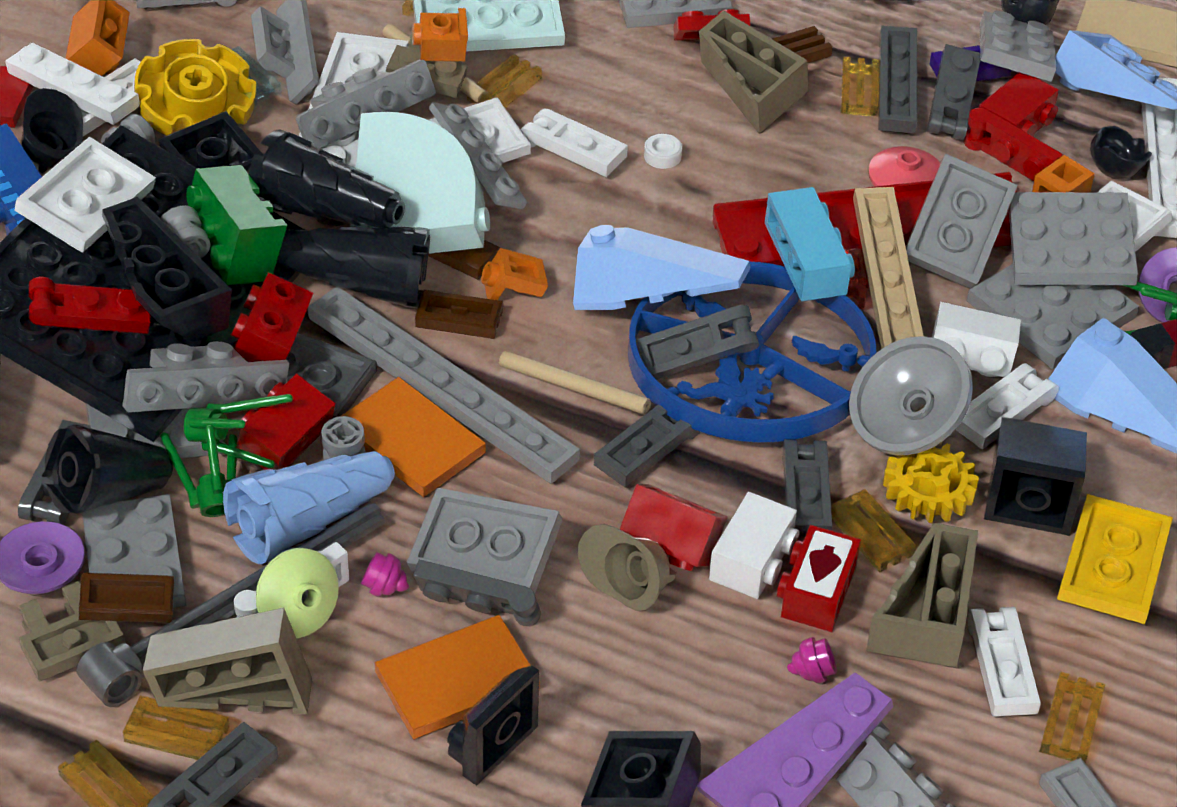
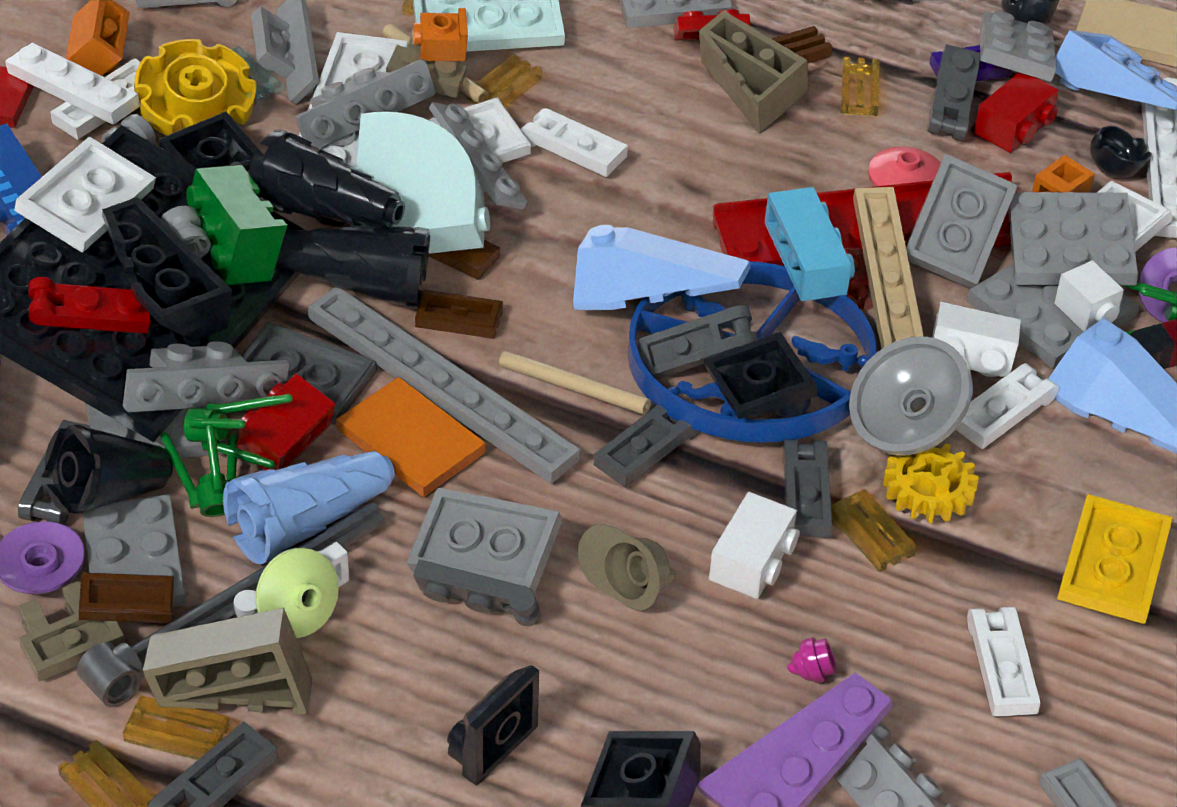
black piece [21,88,83,173] -> none
red brick [231,272,314,362] -> none
light grey wheel [321,416,365,460] -> none
dark pink plate [361,552,409,597] -> none
orange tile [375,615,540,740] -> none
orange bracket [481,248,548,300] -> none
red brick [620,484,727,571] -> none
white tile [644,134,682,169] -> none
red brick [776,525,861,632] -> none
dark tan wedge [866,523,978,668] -> none
dark grey plate [878,25,917,133] -> none
red plate [964,108,1063,181] -> none
black slope [984,417,1087,536] -> none
clear yellow tile [1039,672,1105,764] -> none
none -> black slope [703,332,817,419]
none -> white brick [1054,260,1124,331]

